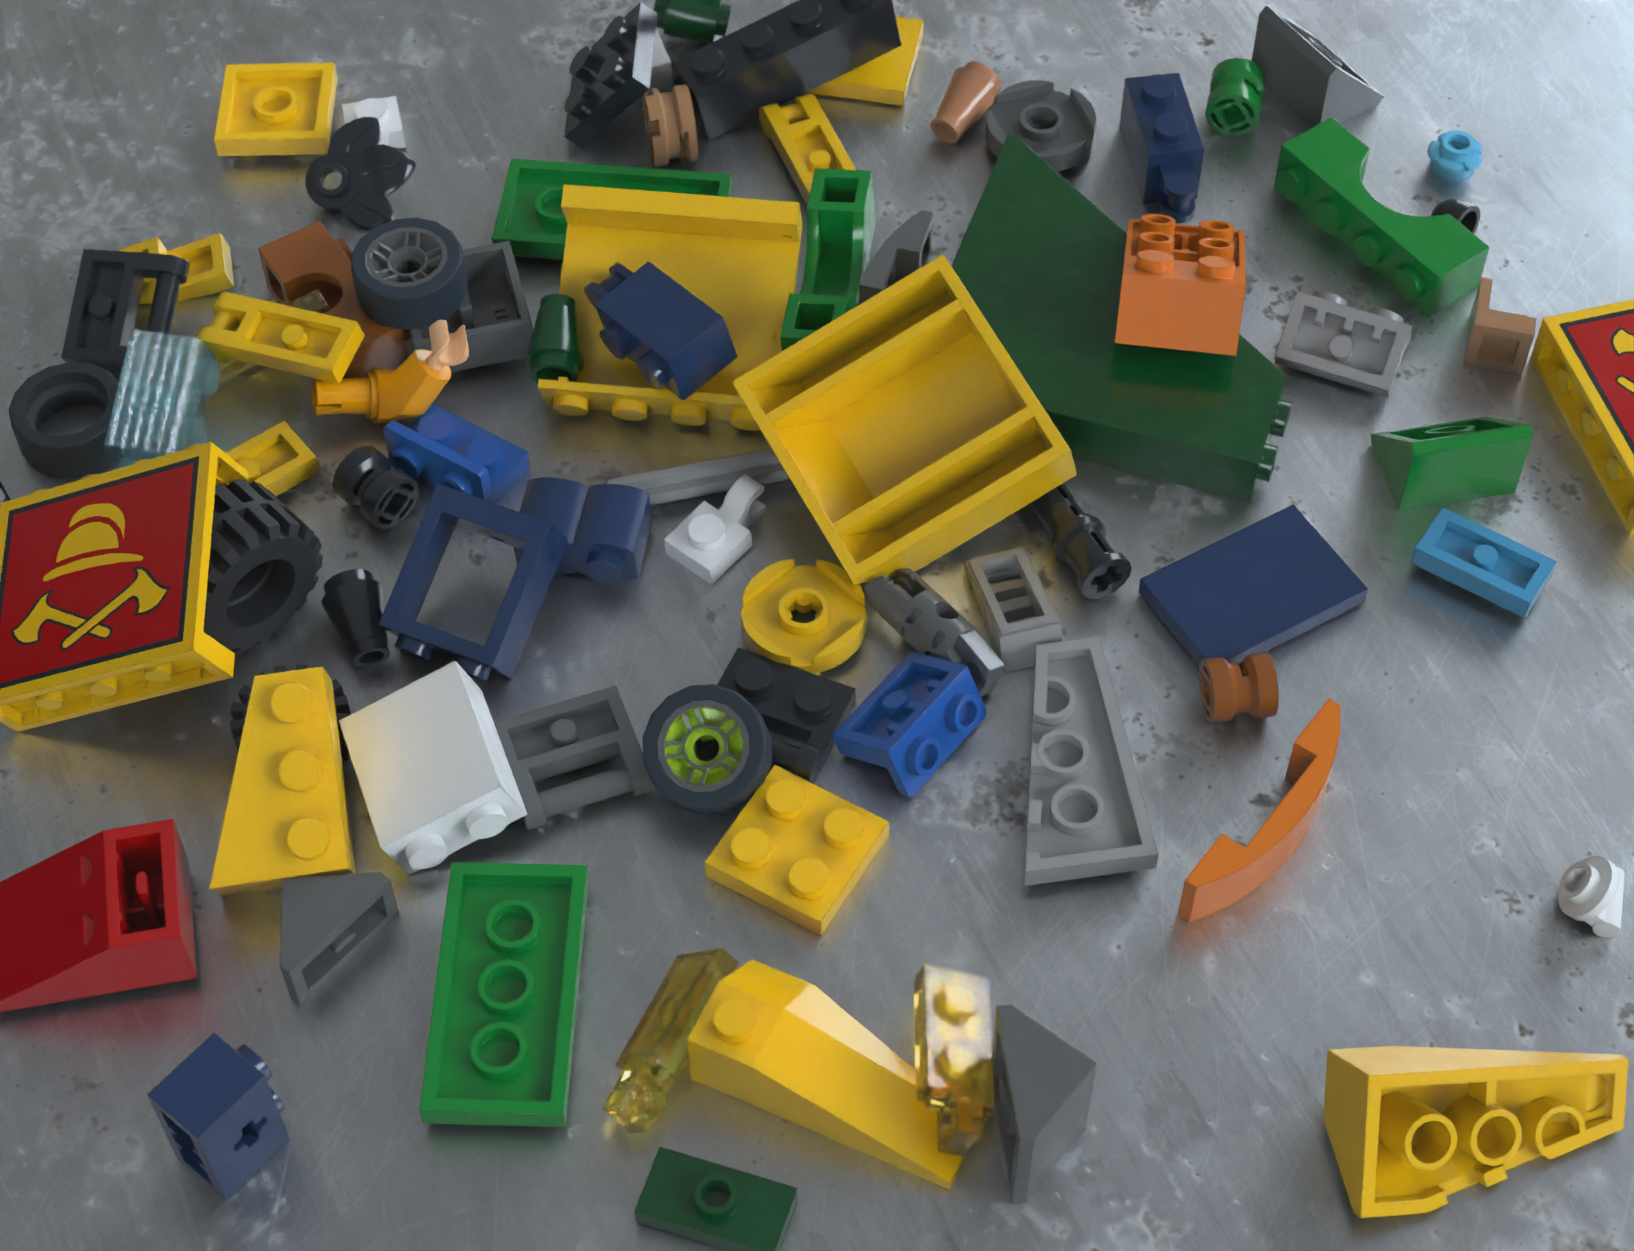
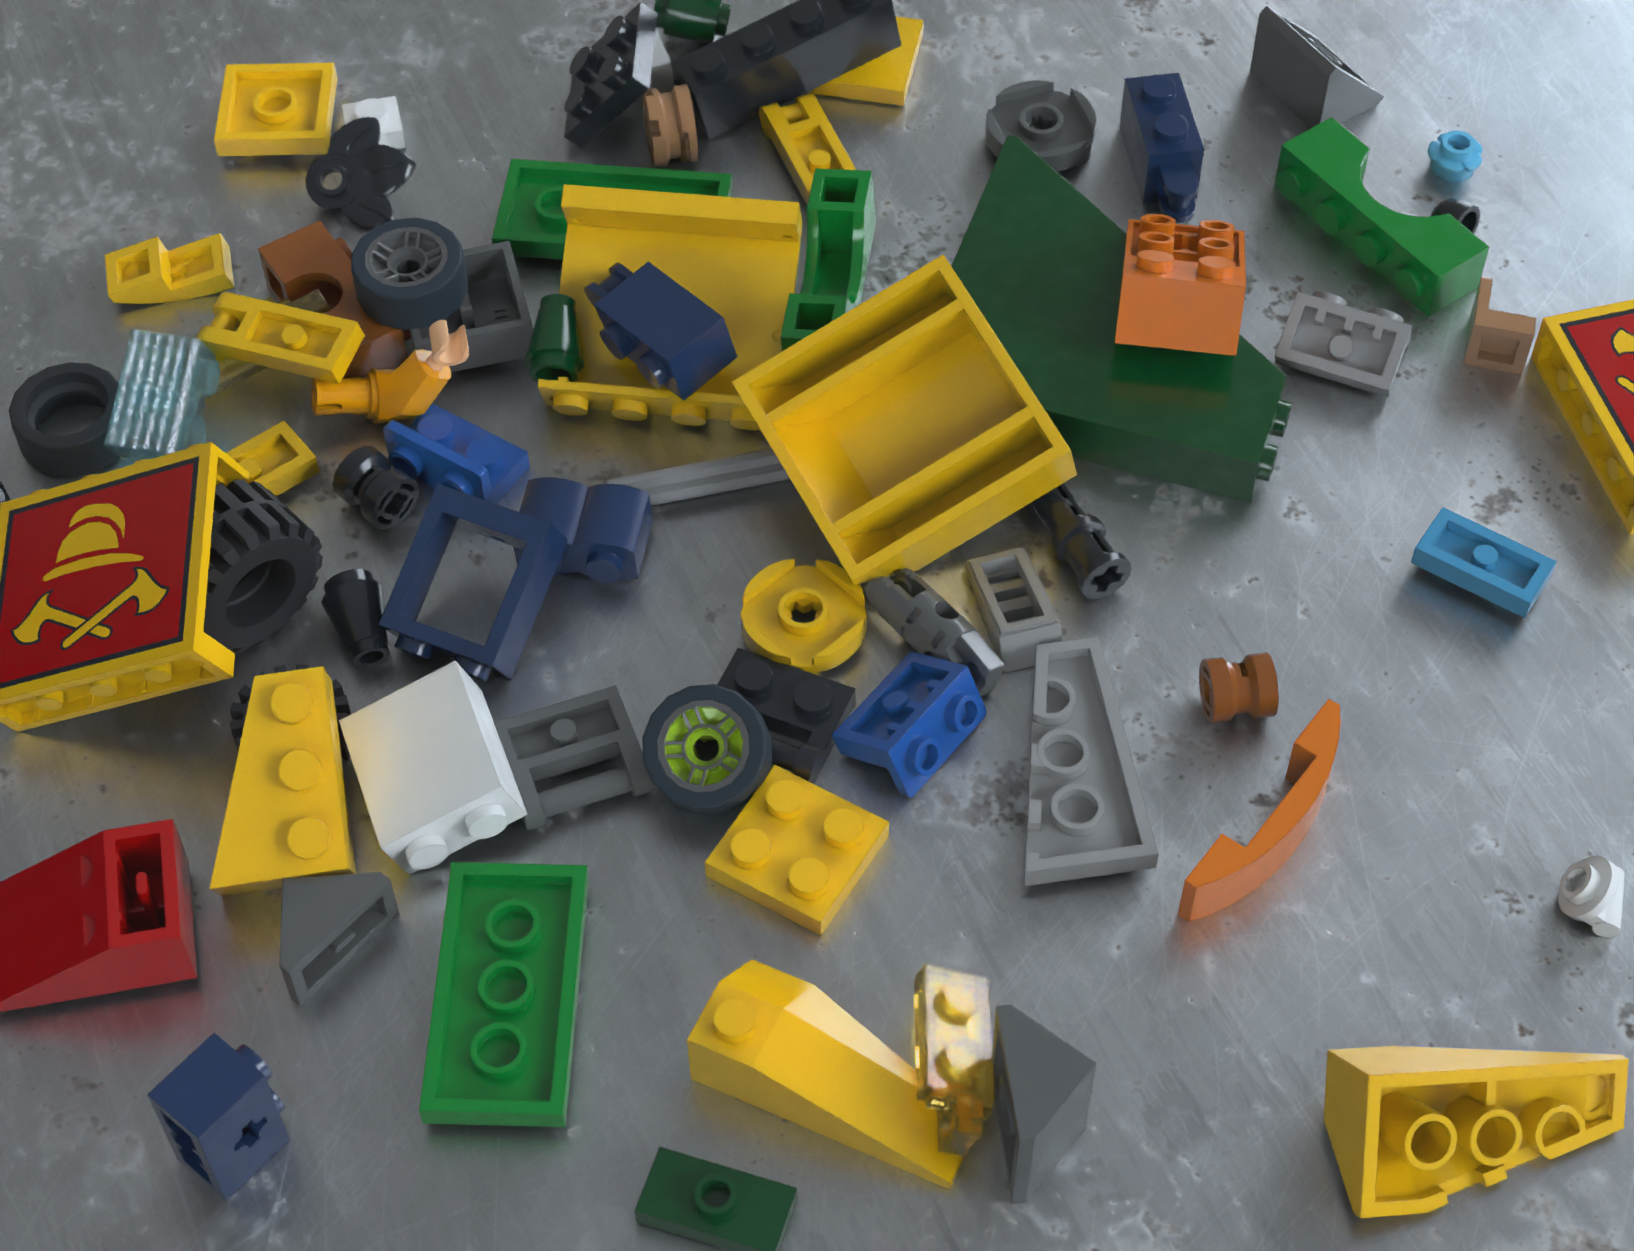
black plate [61,249,190,377] -> none
clear yellow hinge [602,948,739,1133] -> none
white plate [664,474,766,585] -> none
dark grey slope [859,210,933,305] -> none
nougat cone [930,62,1002,143] -> none
dark blue tile [1138,504,1368,667] -> none
green wheel [1205,58,1266,136] -> none
green slope [1371,417,1533,511] -> none

